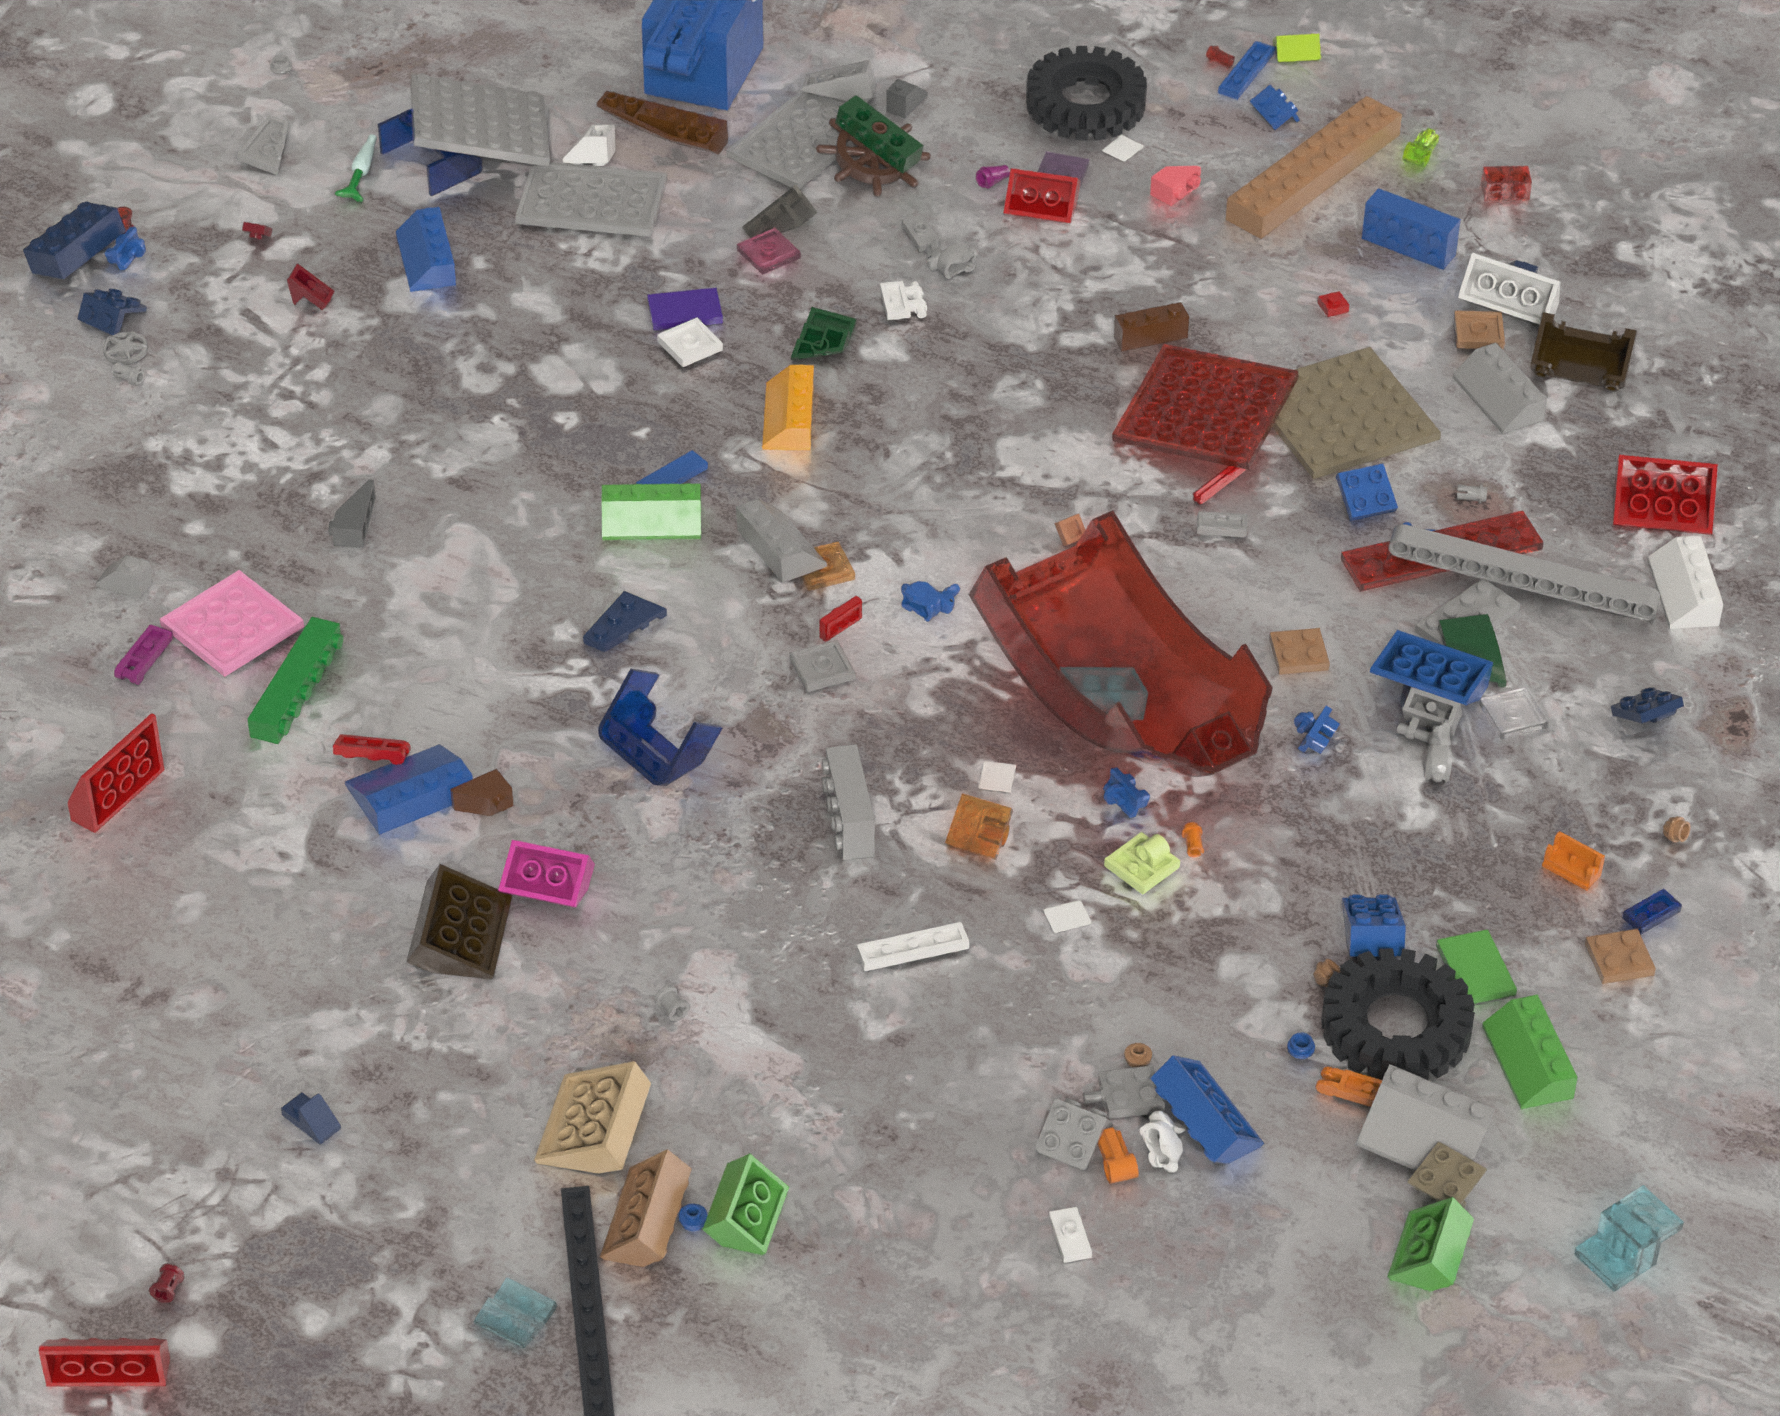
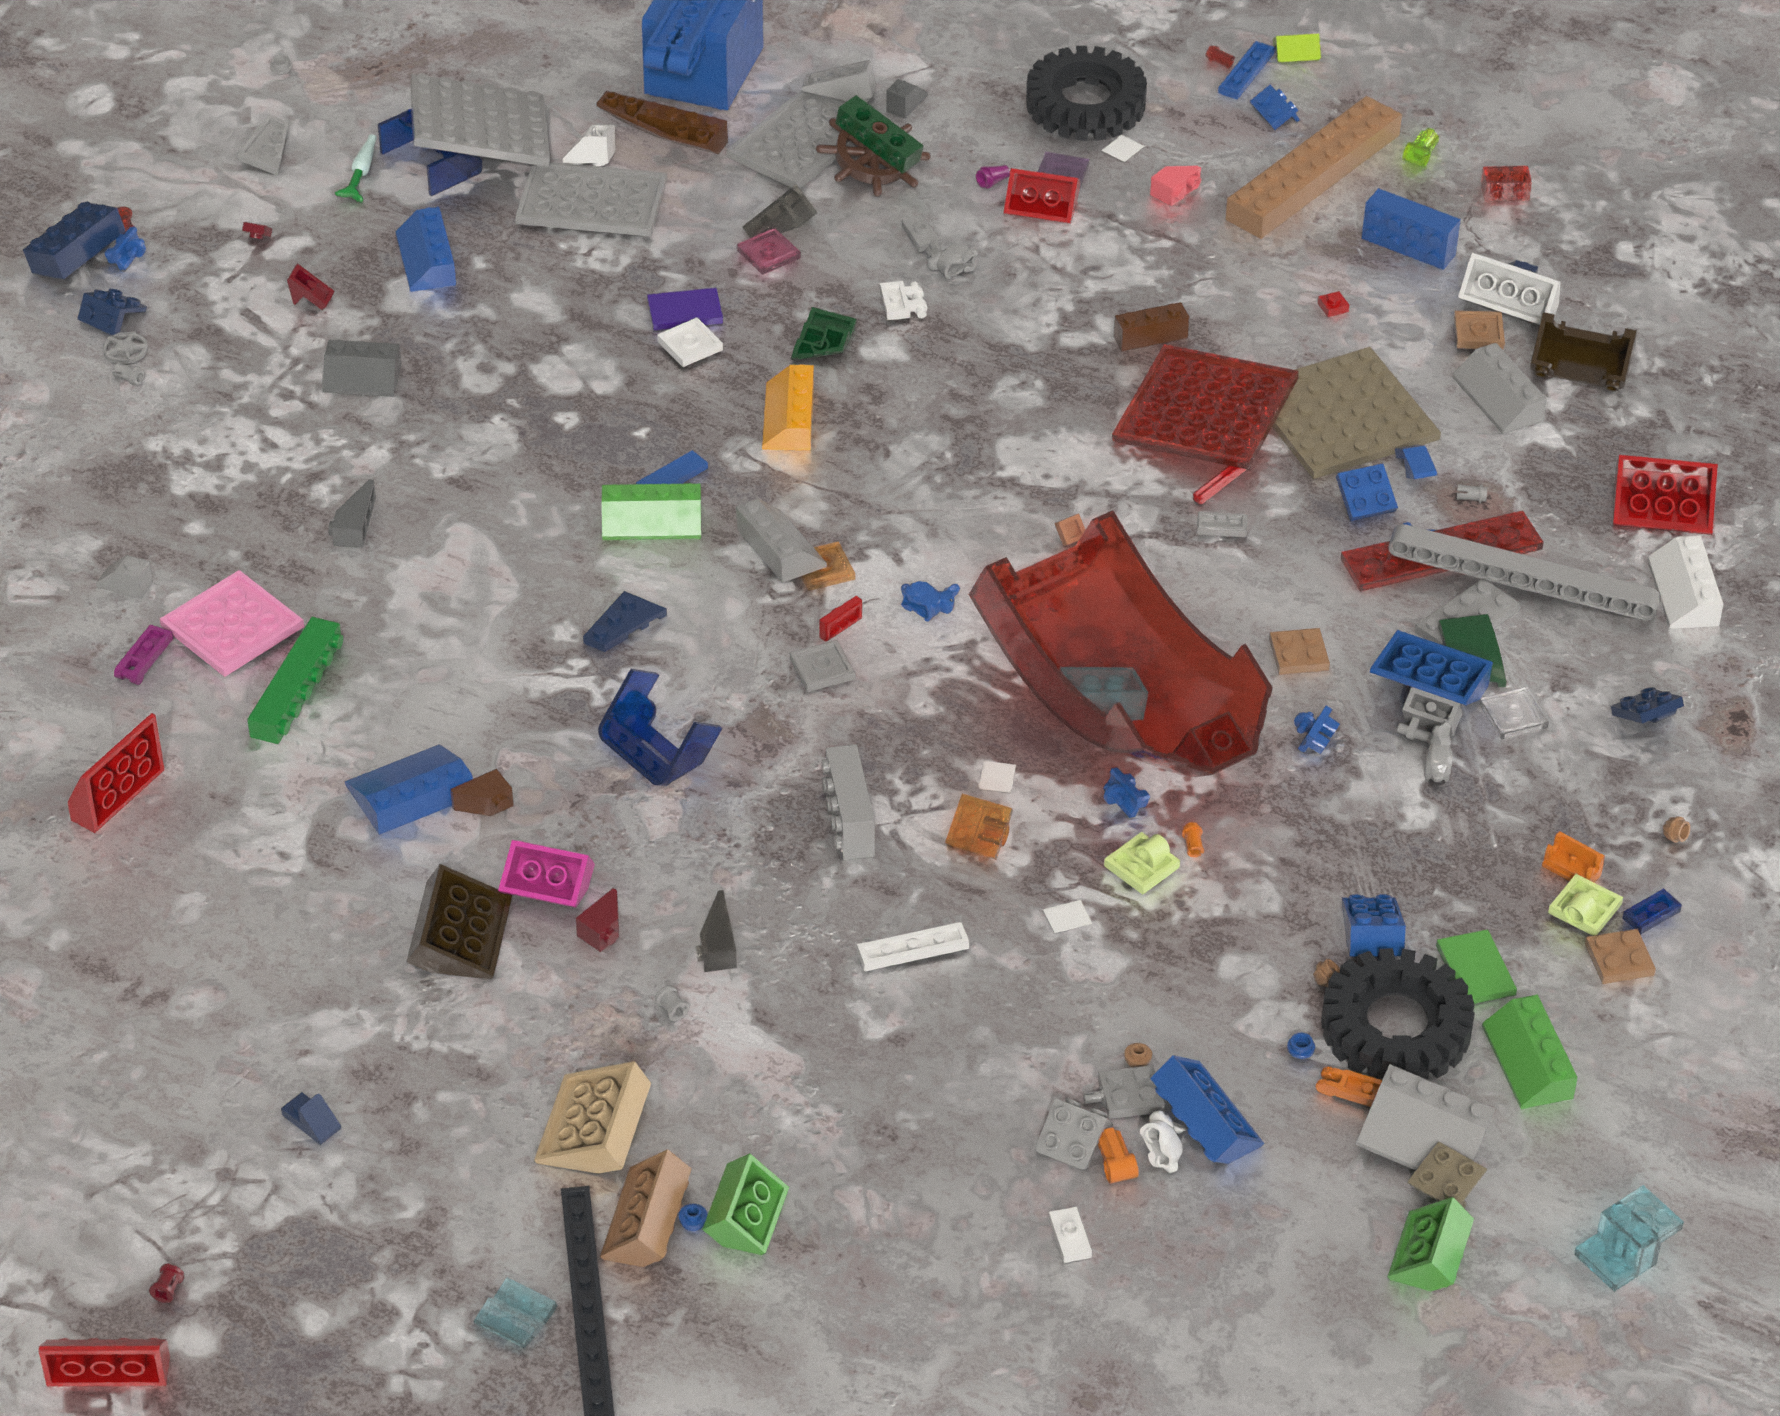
red plate [333,734,411,765] -> none
none -> dark grey slope [322,340,401,397]
none -> dark red slope [576,888,619,952]
none -> clear smoke slope [695,890,737,972]
none -> blue slope [1395,445,1437,479]
none -> yellowish green plate [1548,874,1623,936]

